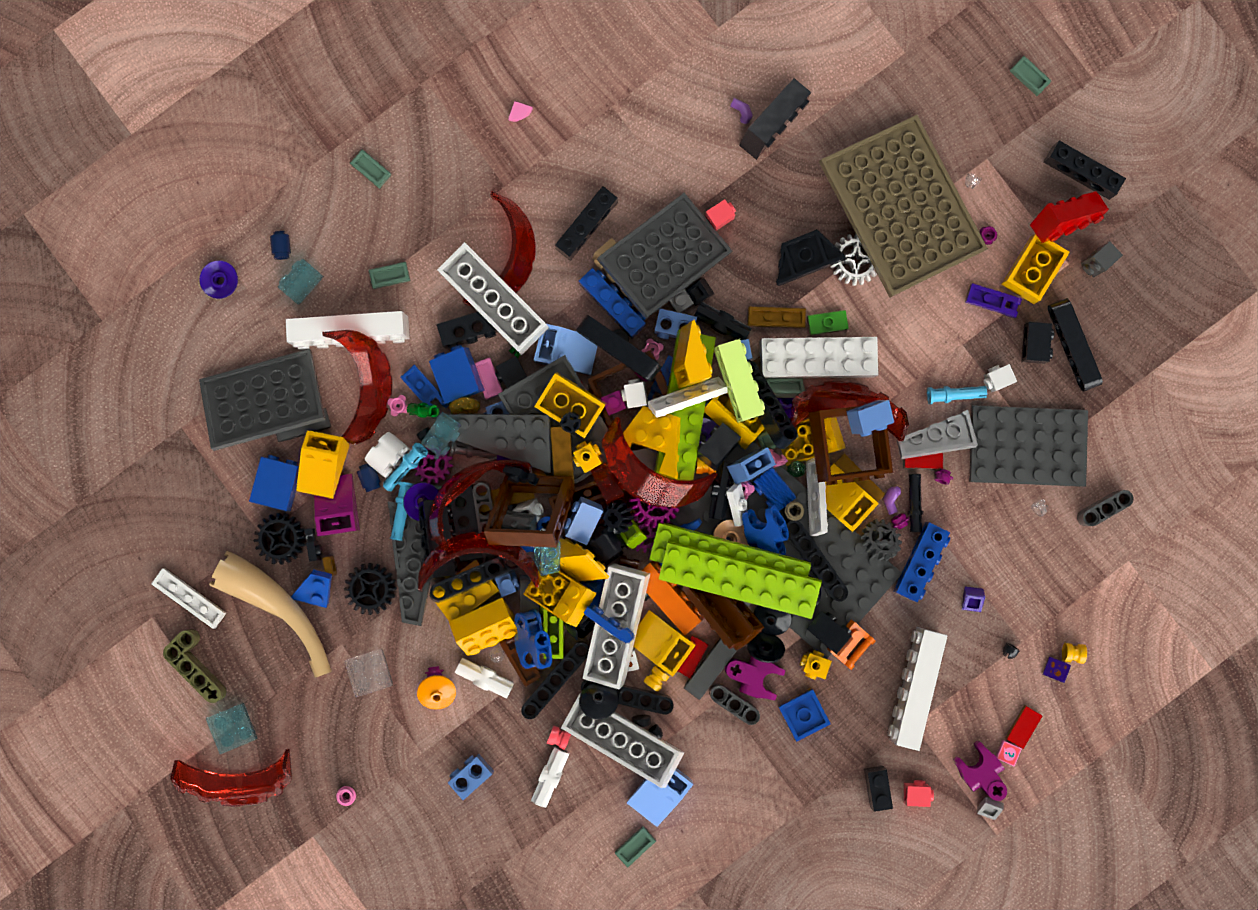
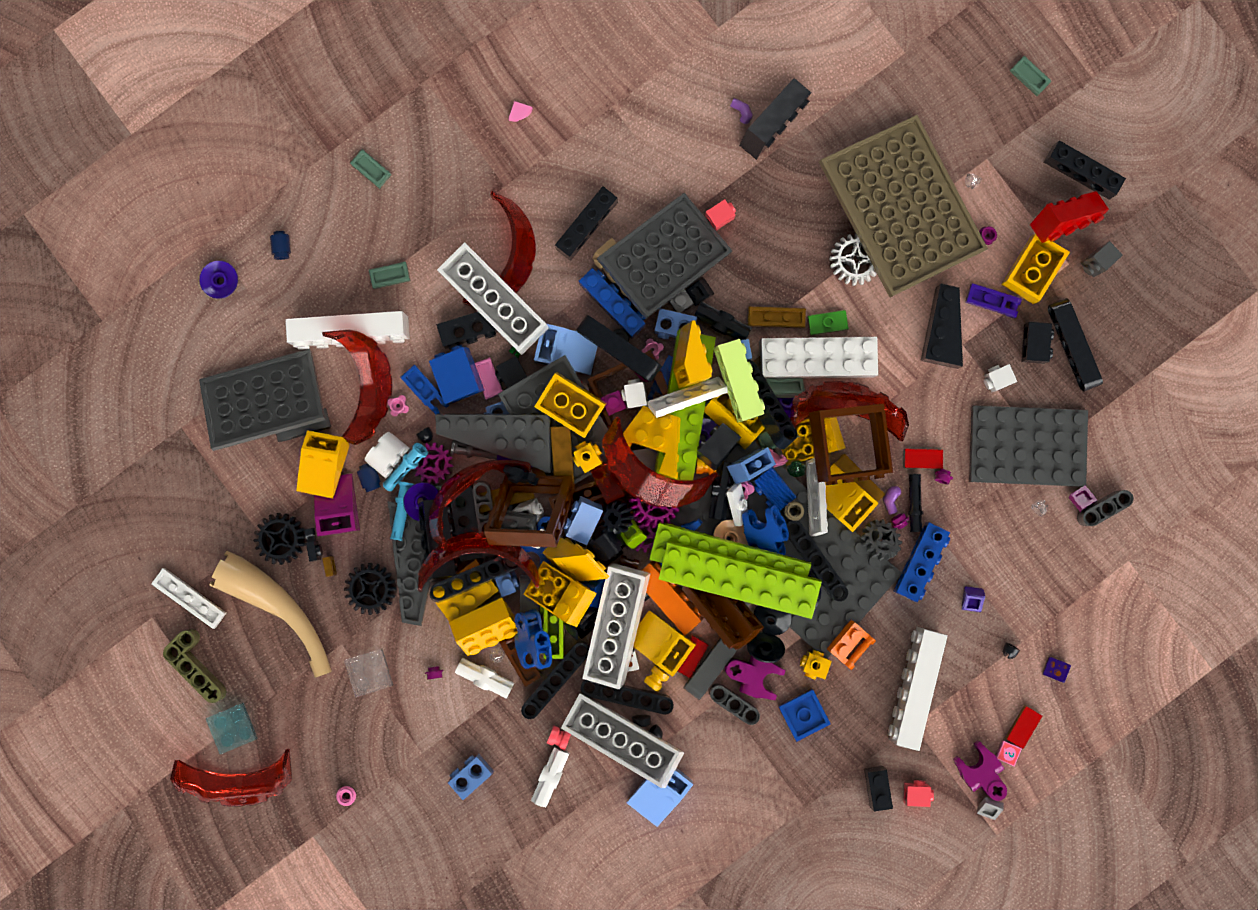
blue brick [249,454,299,511] -> none
clear light blue bracket [278,259,324,305] -> none
blue wing [291,569,332,608] -> none
green pin [407,402,439,418] -> none
light orange dish [417,675,456,709] -> none
clear light blue bracket [421,412,461,460] -> none
clear yellow gear [449,397,480,414] -> none
clear light blue bracket [534,530,560,576] -> none
black wheel [560,412,581,433] -> none
black dish [579,682,618,720] -> none
blue hinge [584,605,635,644] -> none
sand green tile [615,826,656,868] -> none
black wing [776,229,847,286] -> none
black brick [807,611,854,656] -> none
medium blue brick [846,400,894,437] -> none
light grey wing [897,410,978,459] -> none
medium azure pin [927,386,987,404] -> none
yellow wheel [1062,643,1087,664] -> none
none -> black wedge [921,284,963,369]
none -> plate [1068,485,1097,512]

